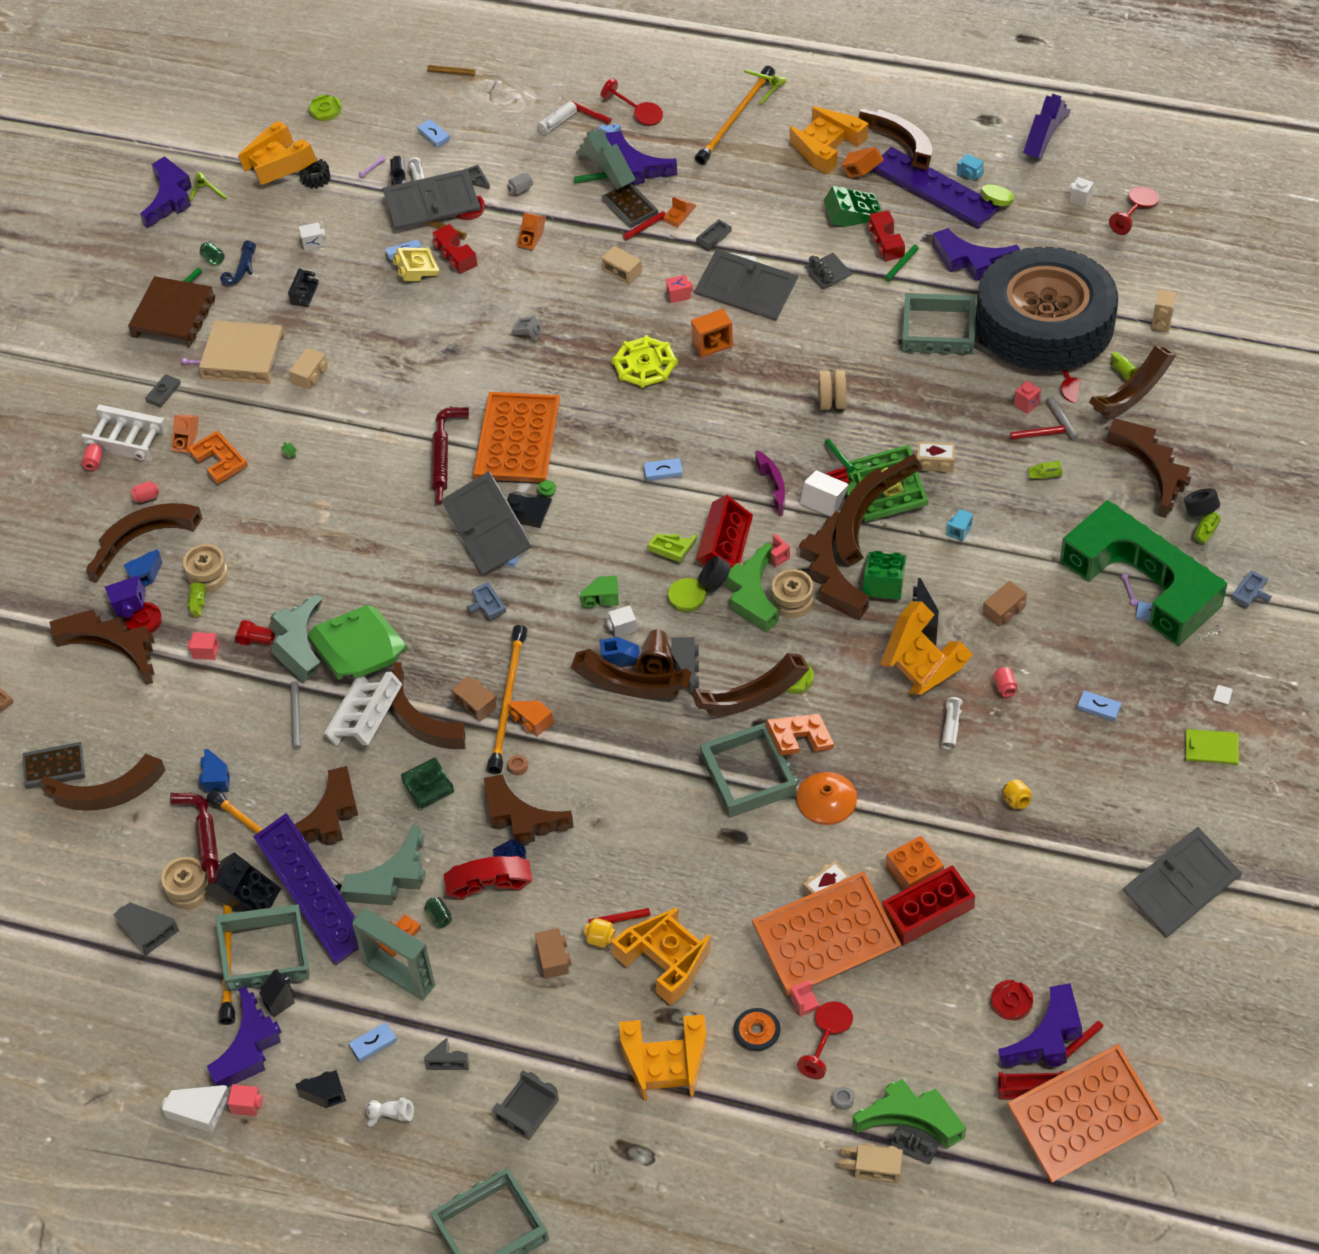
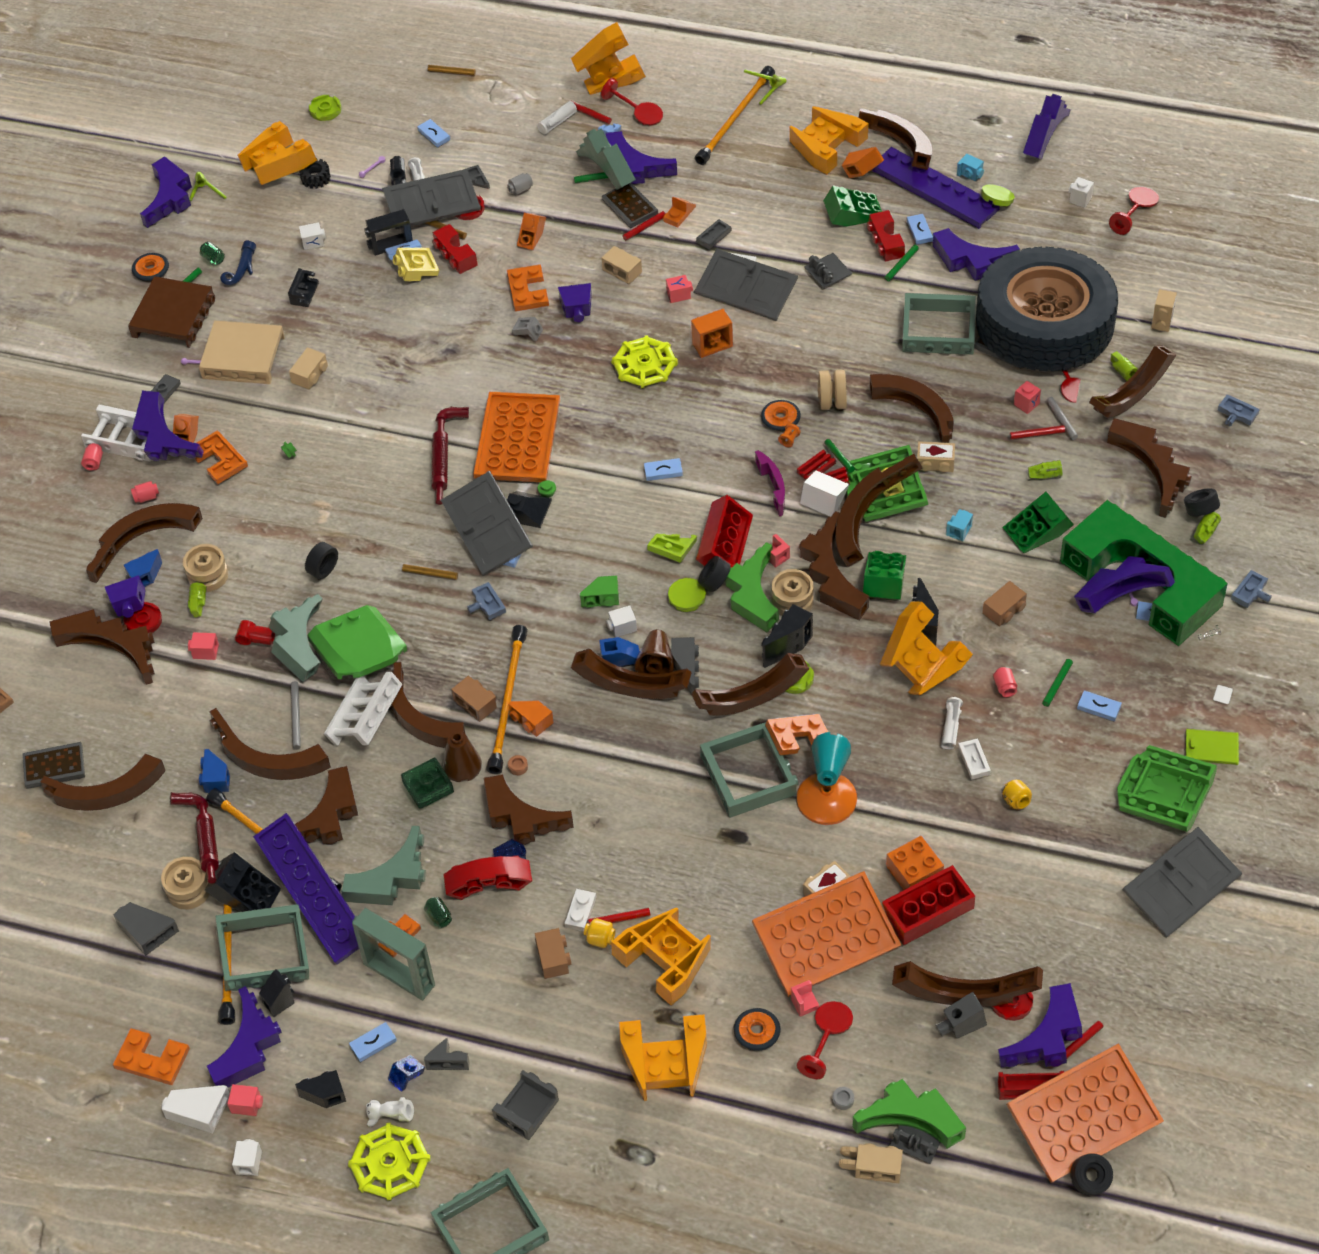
none -> orange plate [113,1028,190,1085]
none -> wheel [132,253,169,281]
none -> dark purple arch [132,390,204,461]
none -> reddish brown arch [209,708,331,780]
none -> white brick [232,1139,262,1176]
none -> black tyre [305,542,338,580]
none -> neon yellow plate [348,1123,430,1200]
none -> black window [364,209,413,256]
none -> clear blue bracket [388,1054,425,1091]
none -> pearl gold bar [402,564,458,580]
none -> reddish brown cone [442,731,482,782]
none -> orange plate [507,264,549,311]
none -> dark purple torso [558,283,592,322]
none -> white plate [565,889,596,932]
none -> light orange wedge [571,22,646,95]
none -> orange wheel [761,400,801,431]
none -> black slope [761,604,813,668]
none -> orange bush [778,423,801,447]
none -> red tile [797,449,836,480]
none -> teal cone [811,732,851,786]
none -> reddish brown arch [870,374,954,443]
none -> reddish brown arch [892,961,1043,1007]
none -> light blue tile [907,214,933,245]
none -> dark grey torso [936,992,987,1038]
none -> white plate [958,738,991,780]
none -> green slope [1002,491,1074,553]
none -> green bar [1042,659,1073,707]
none -> black tyre [1070,1153,1113,1195]
none -> dark purple arch [1074,556,1175,613]
none -> bright green wedge [1117,745,1217,832]
none -> sand blue plate [1217,394,1260,426]

